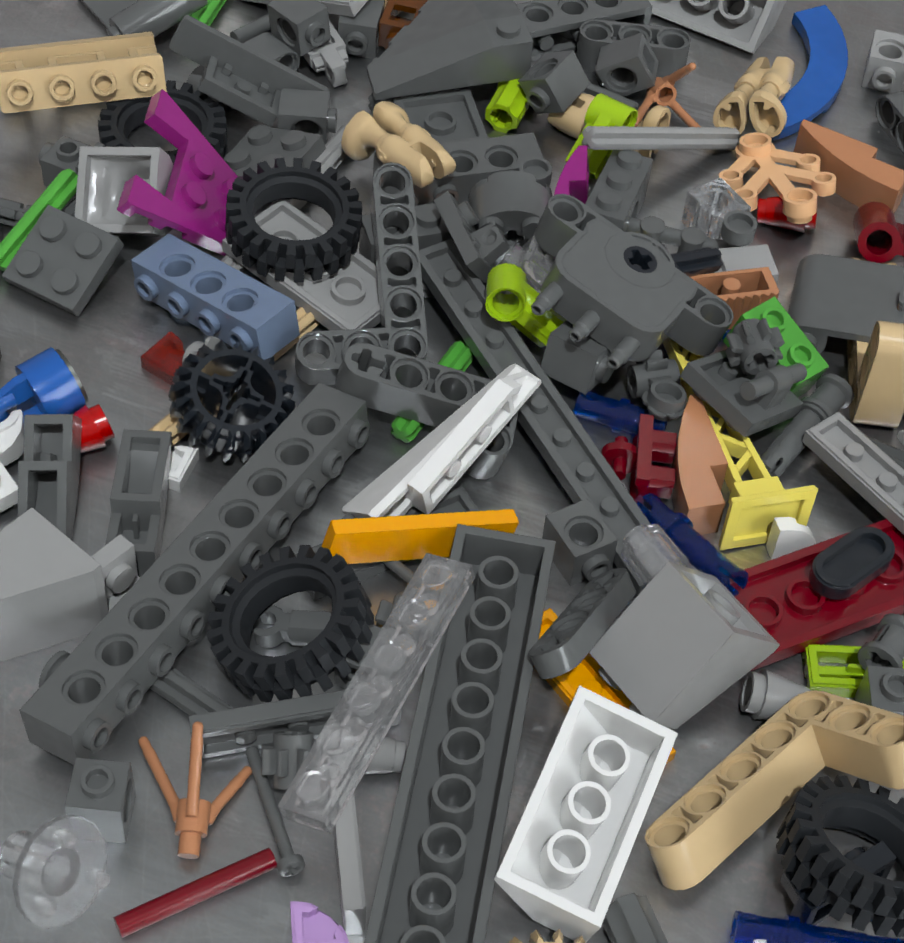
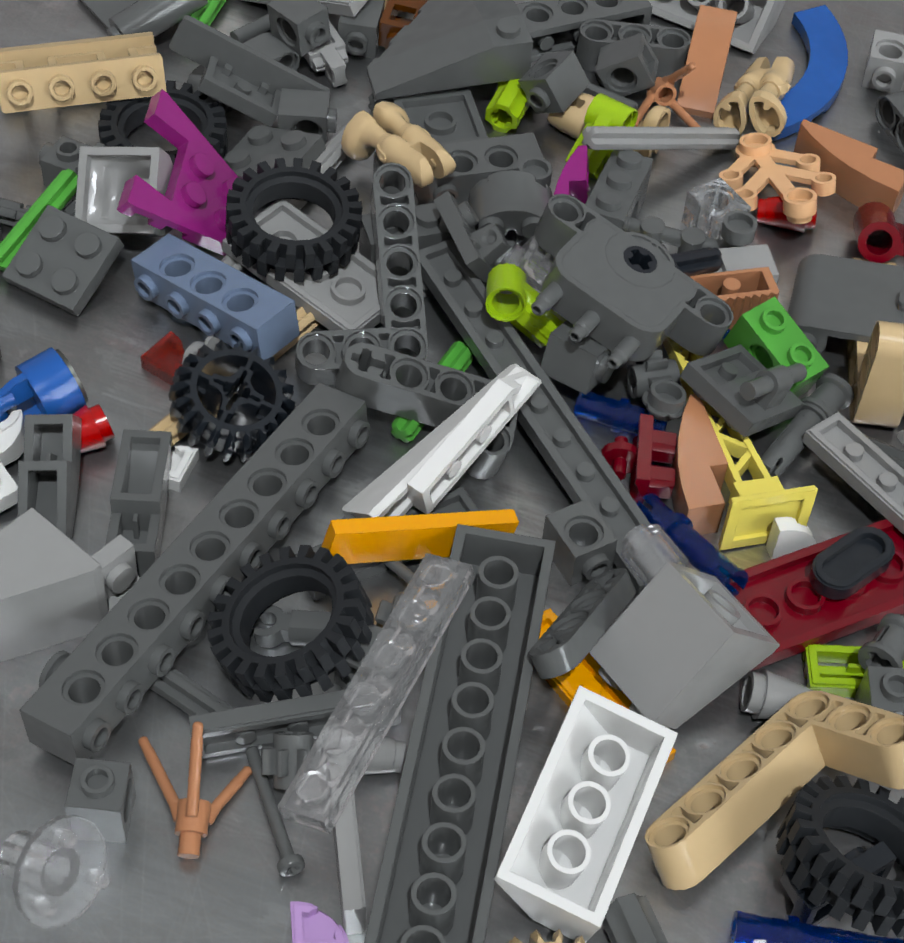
dark red bar [113,847,277,938] -> none
dark grey gear [725,318,785,375] -> none
none -> nougat slope [677,5,738,119]

